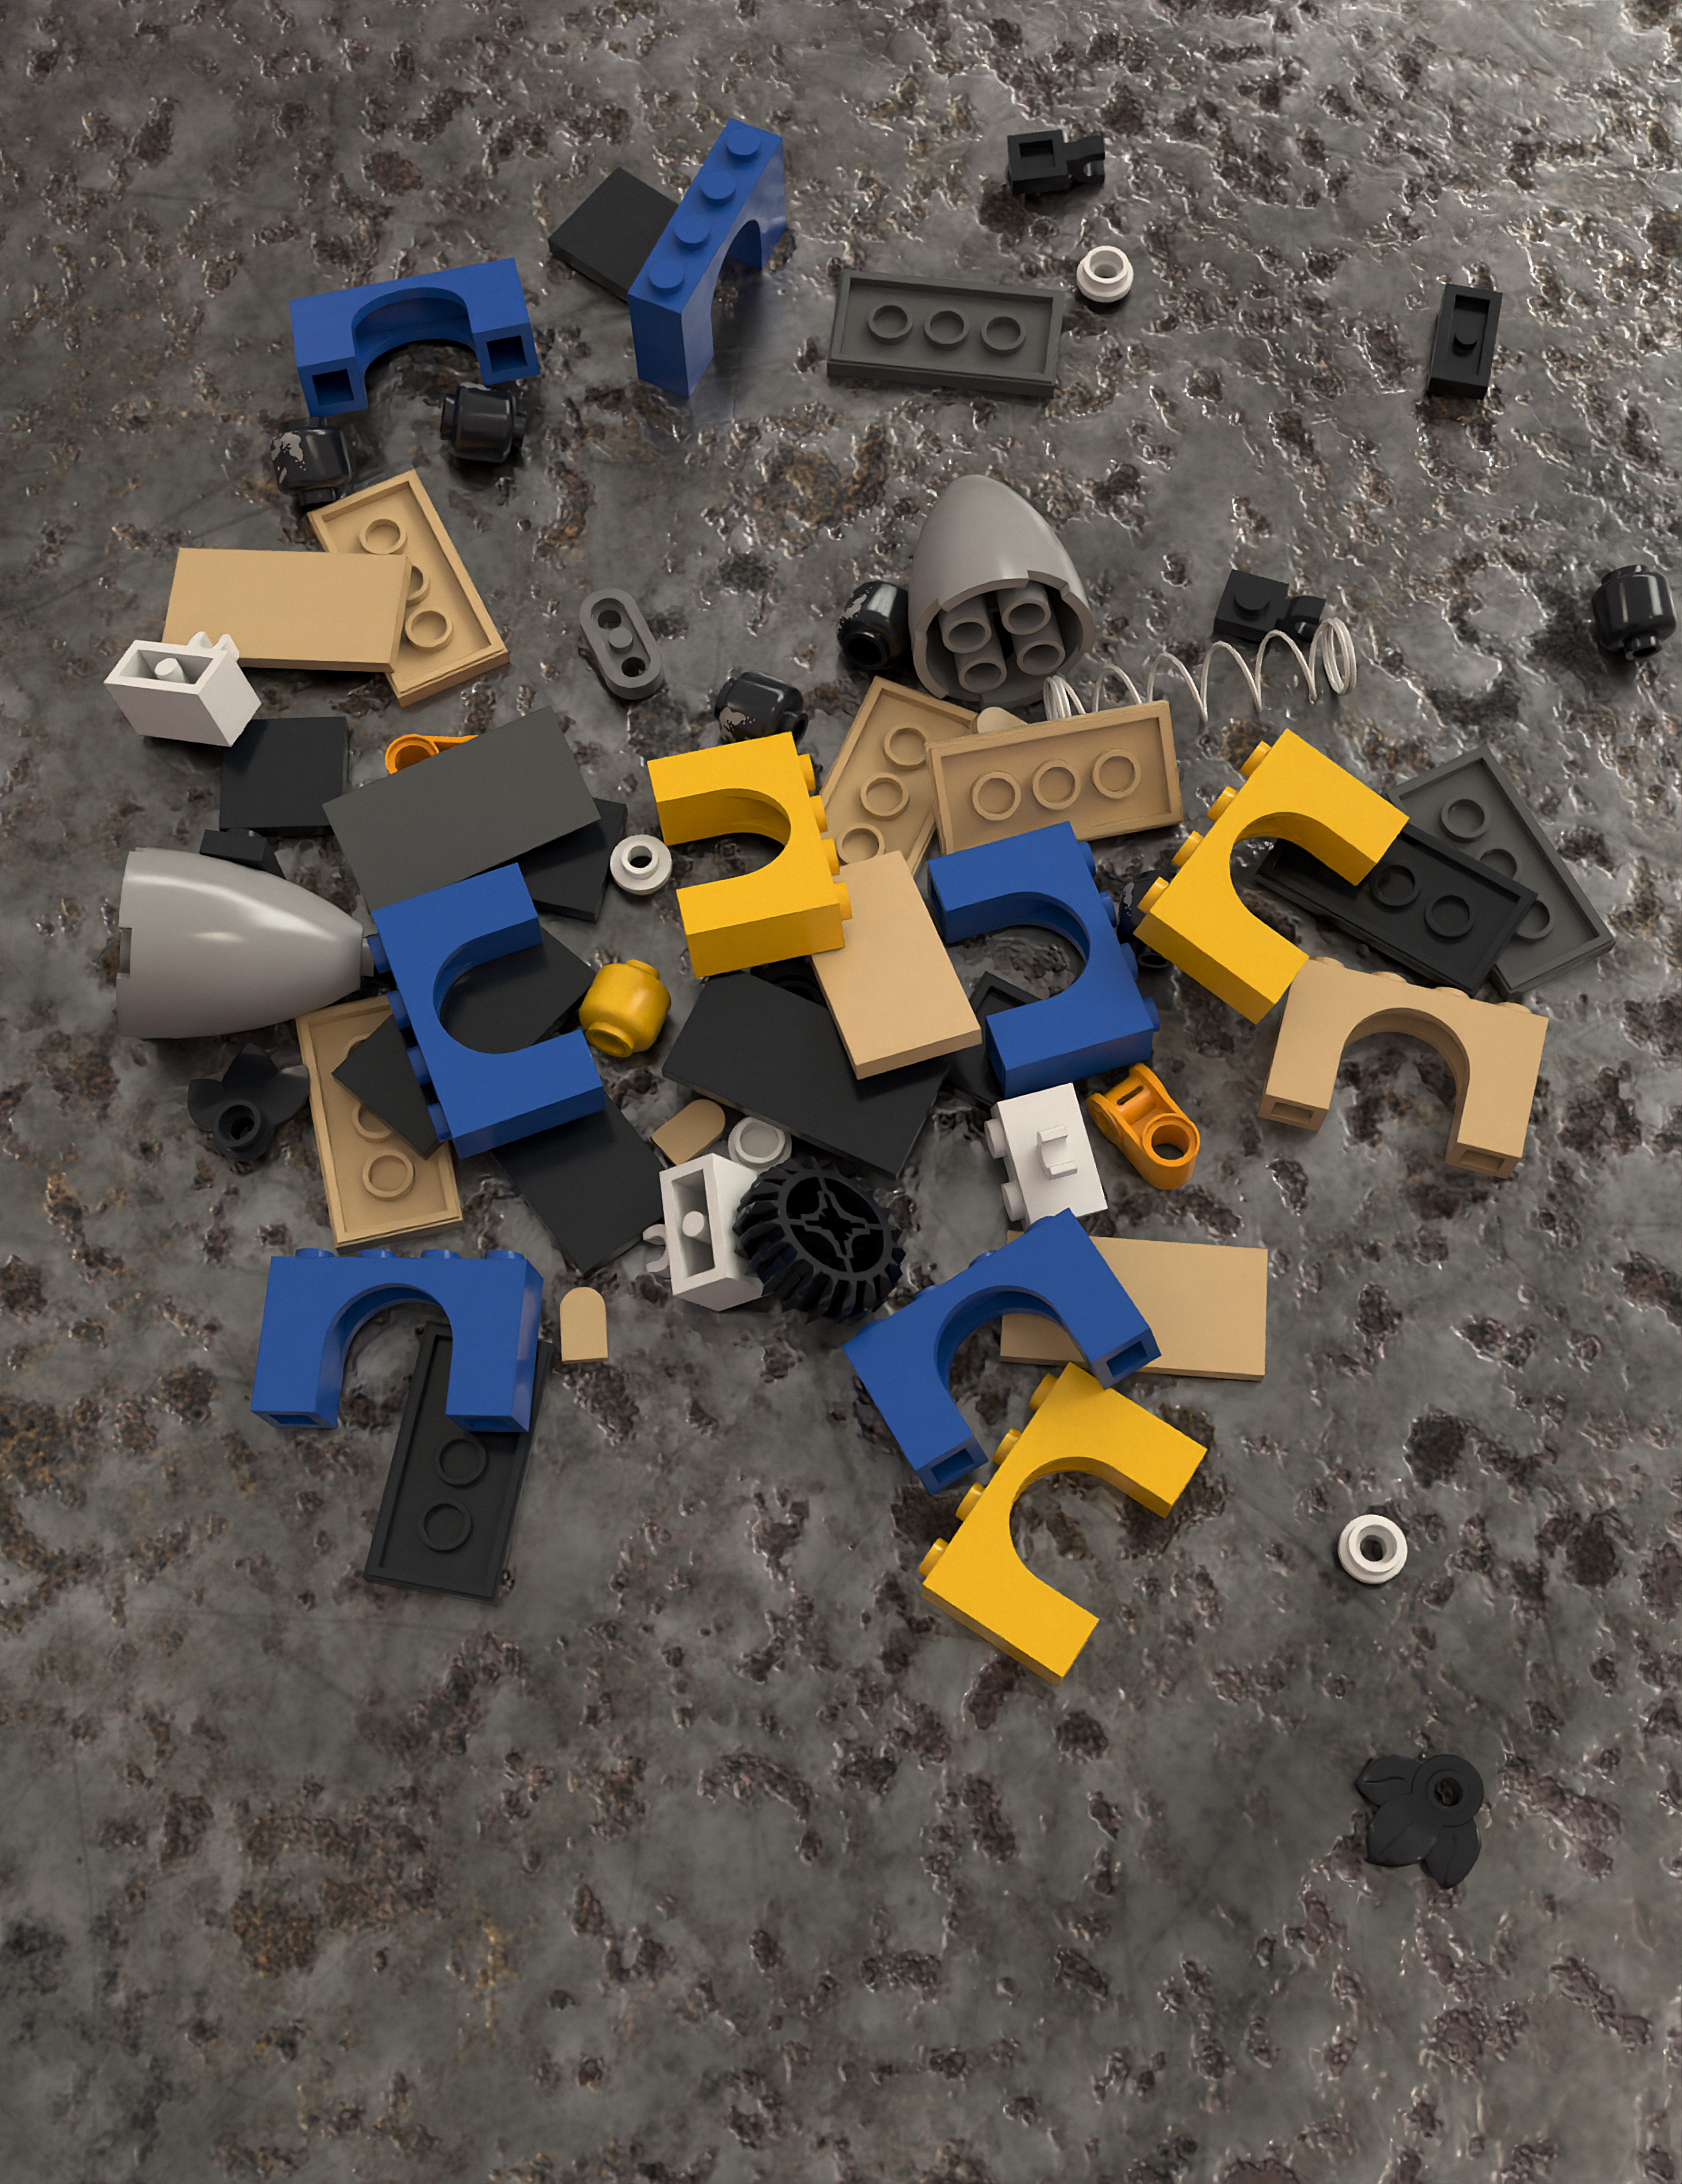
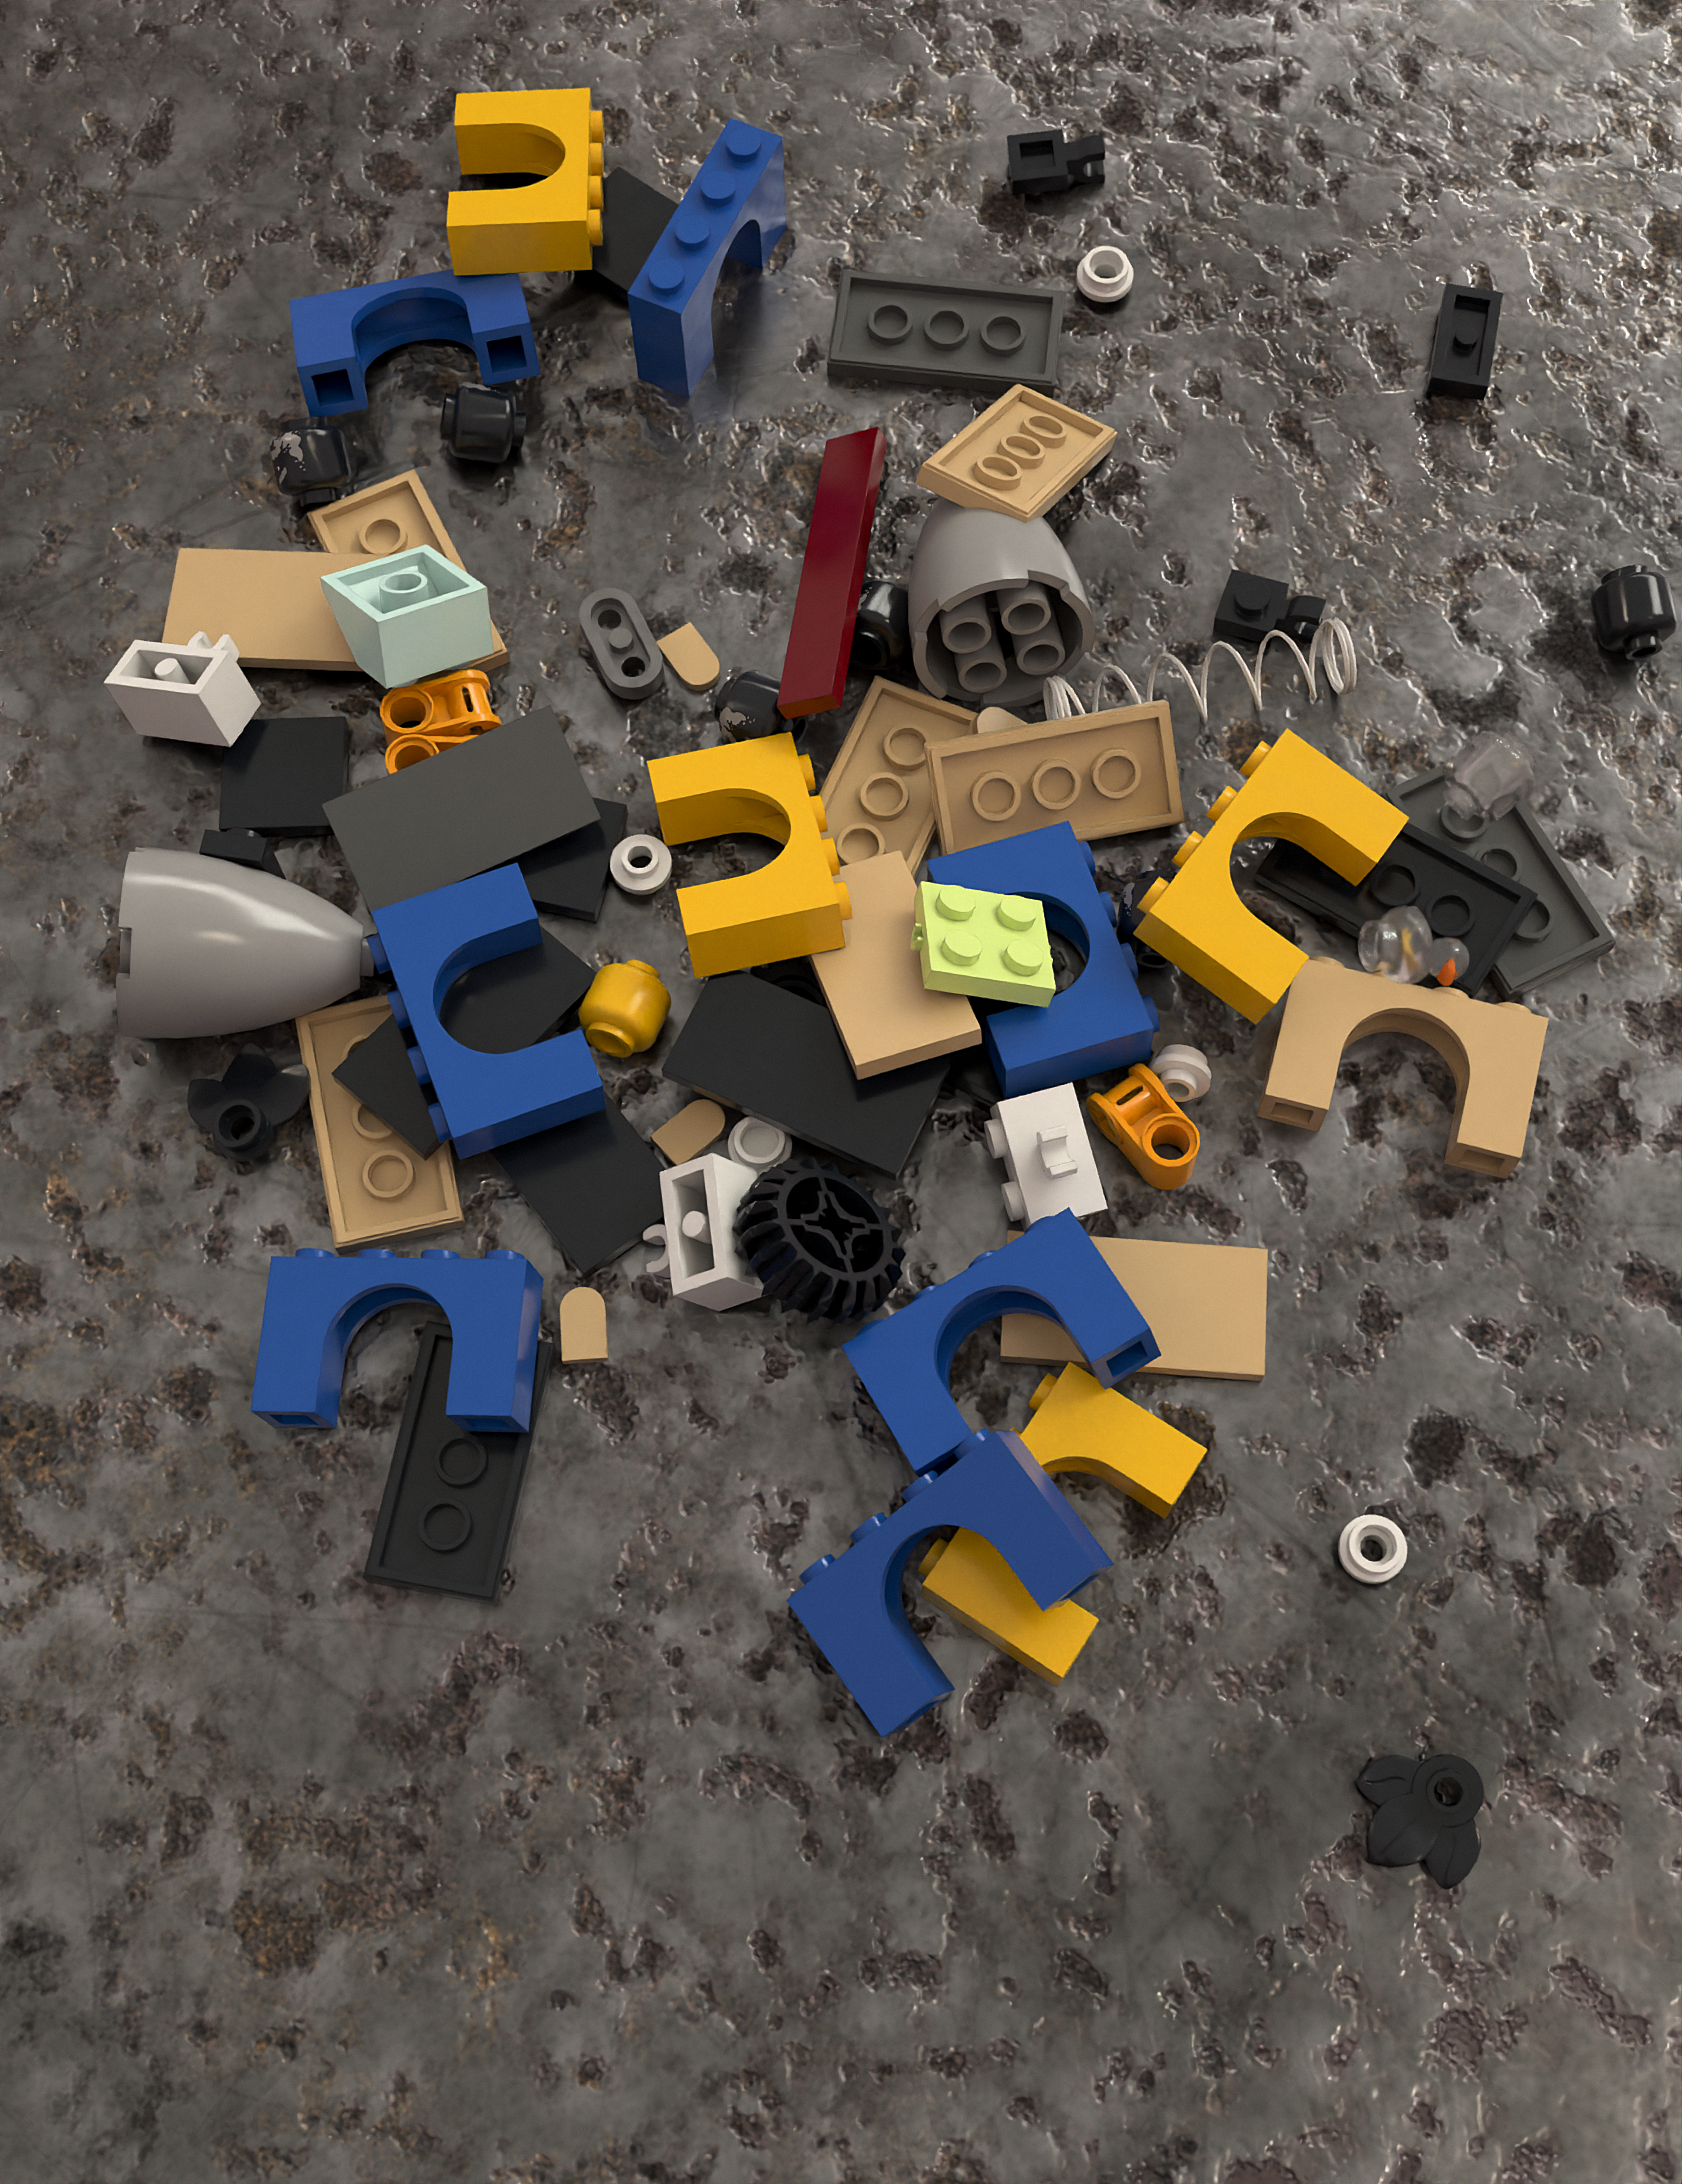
none -> light aqua slope [320,544,494,689]
none -> light orange piece [380,669,502,747]
none -> yellow arch [446,88,605,276]
none -> tan piece [656,622,720,691]
none -> dark red tile [777,426,887,720]
none -> blue arch [786,1428,1114,1738]
none -> yellowish green plate [911,881,1056,1008]
none -> tan tile [916,384,1118,523]
none -> white plate [1148,1044,1212,1102]
none -> clear animal [1358,905,1469,986]
none -> clear head [1442,730,1537,822]

